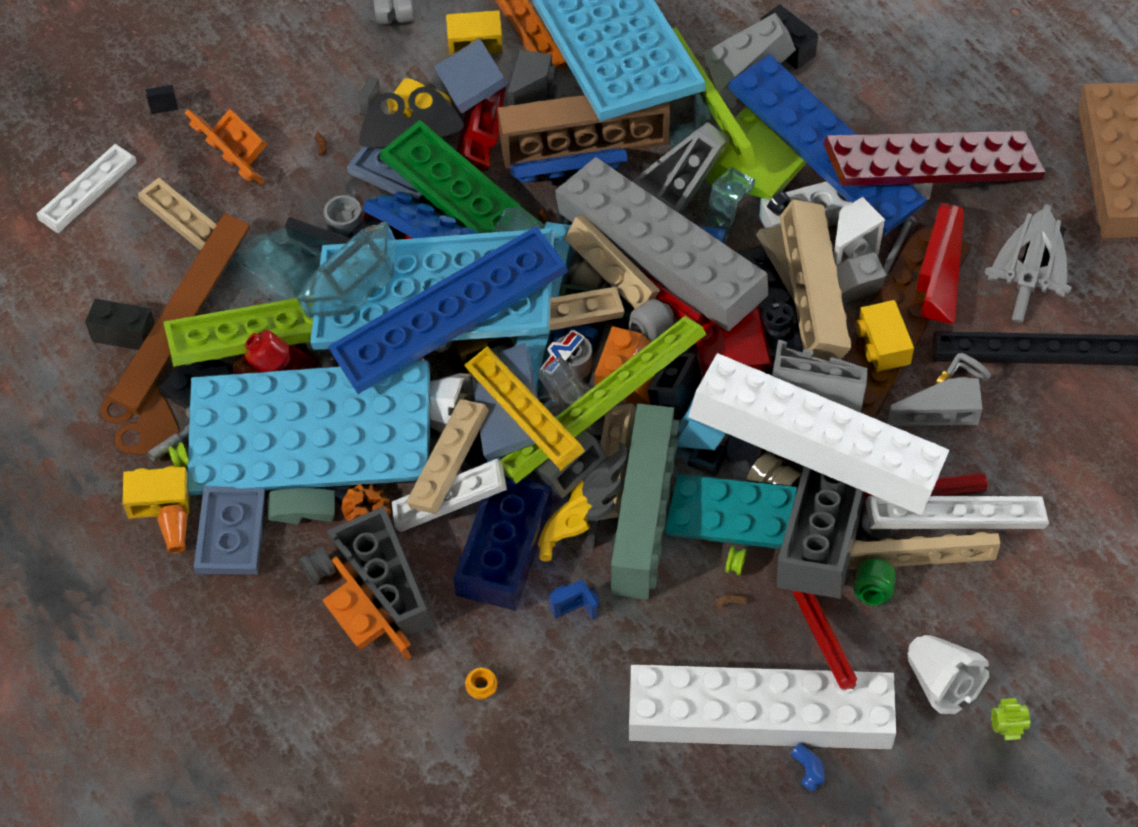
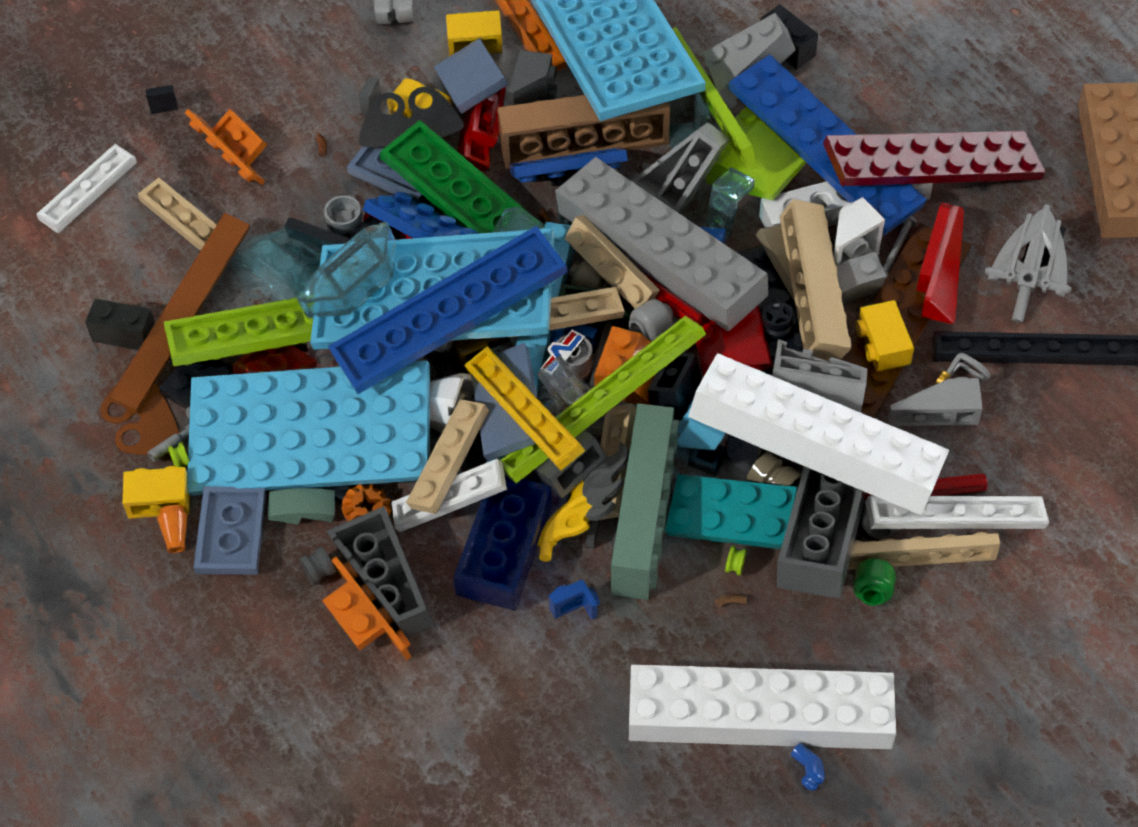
red head [245,330,290,372] -> none
light orange plate [465,667,498,700] -> none
black hinge [767,191,792,216] -> none
red axle [792,590,857,691] -> none
white cone [907,635,989,714] -> none
lime gear [991,698,1030,740] -> none

